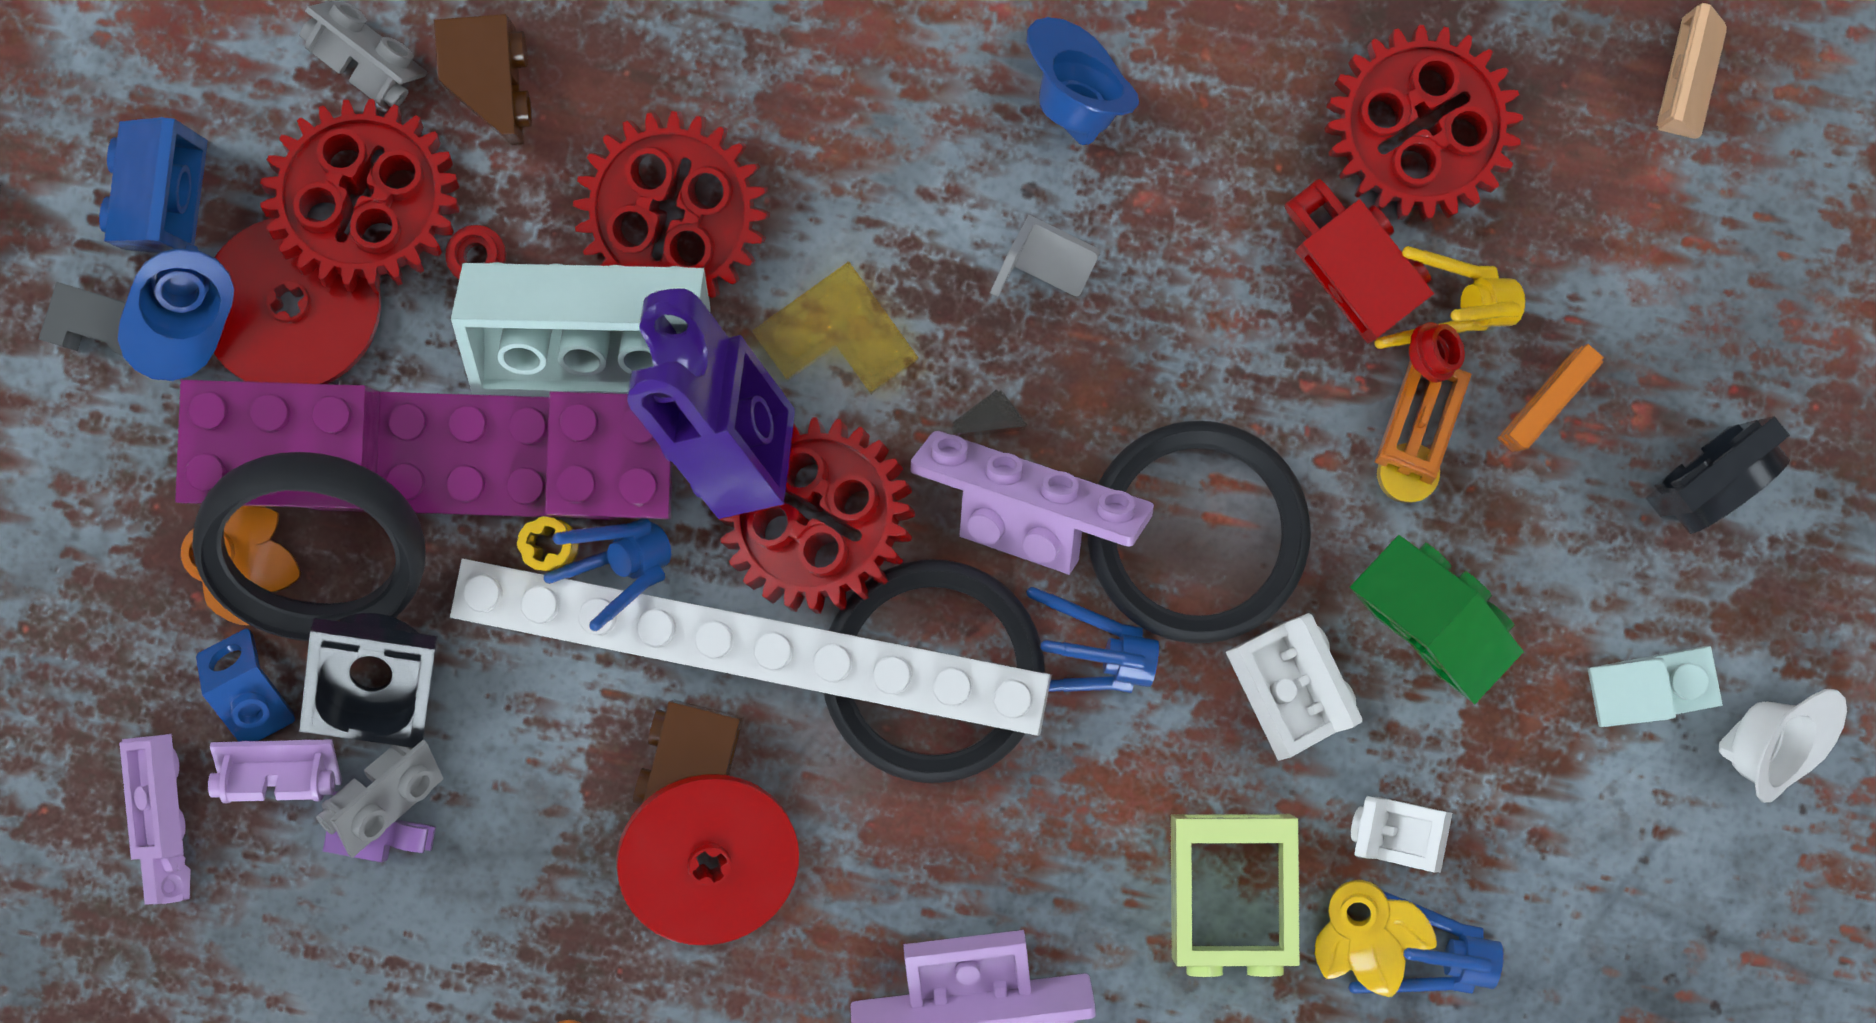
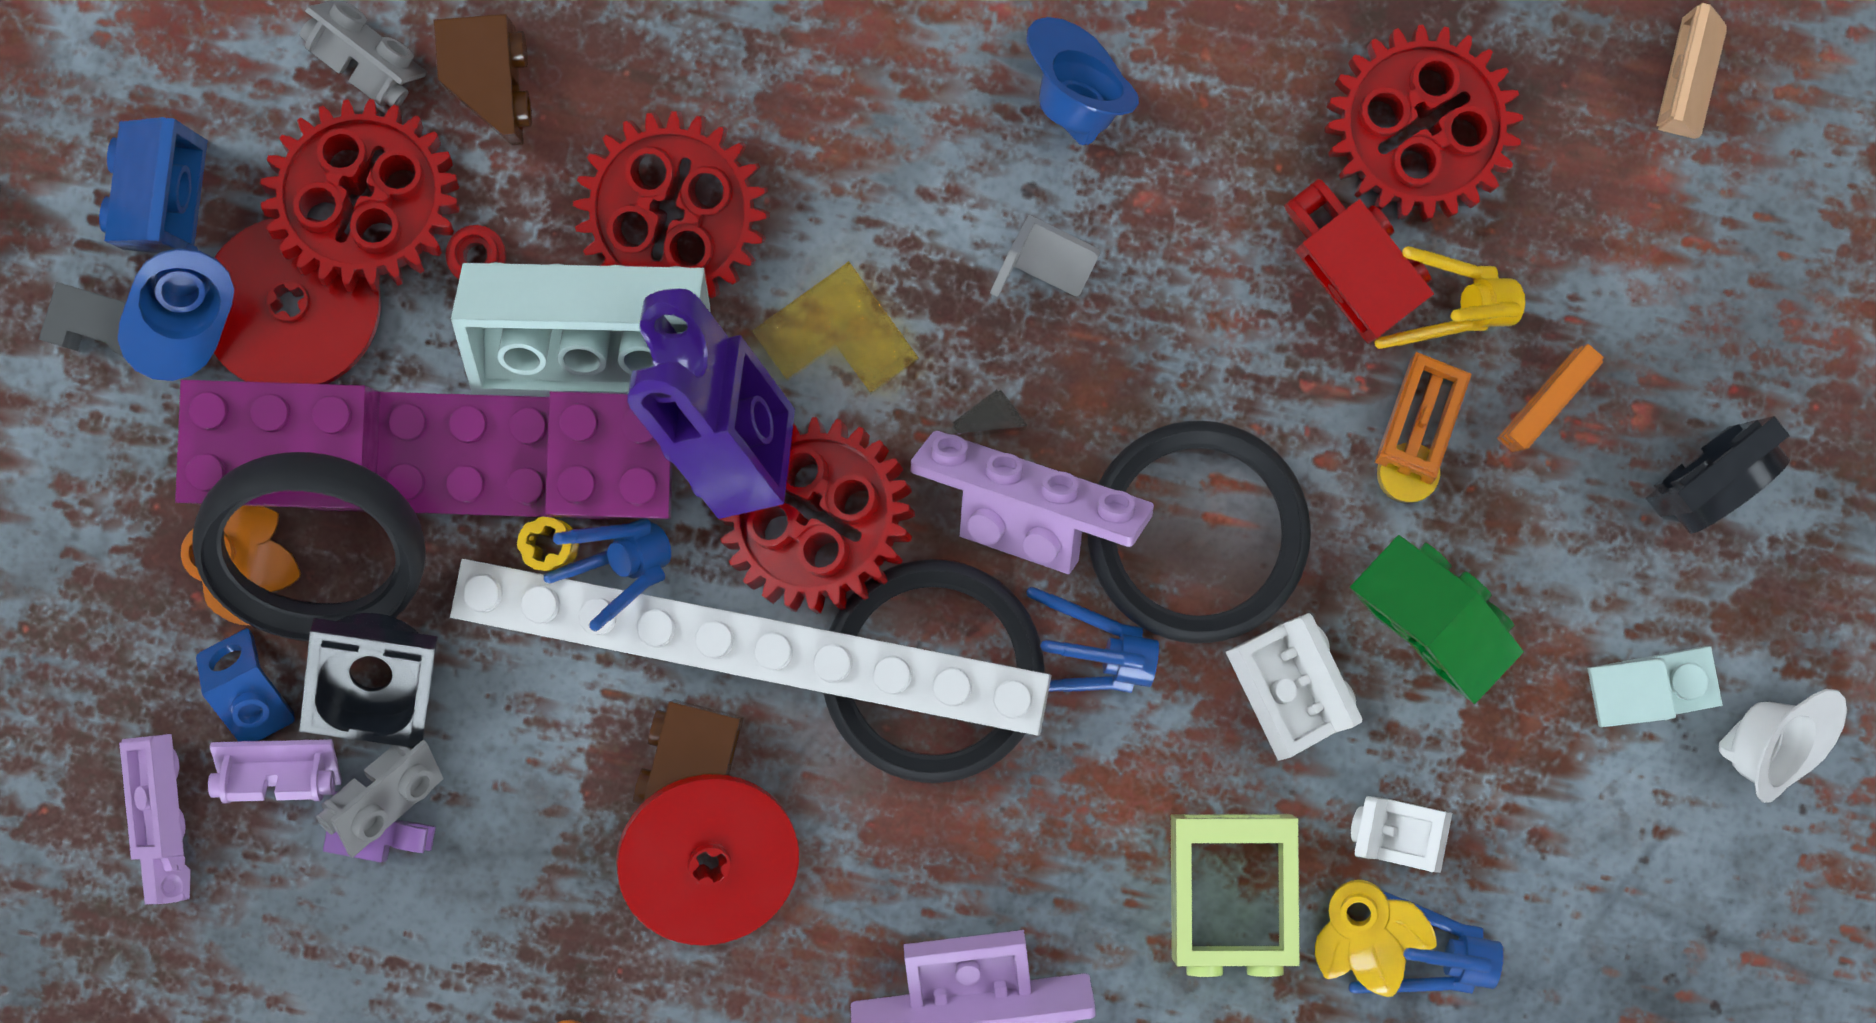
red plate [1409,322,1465,383] -> none

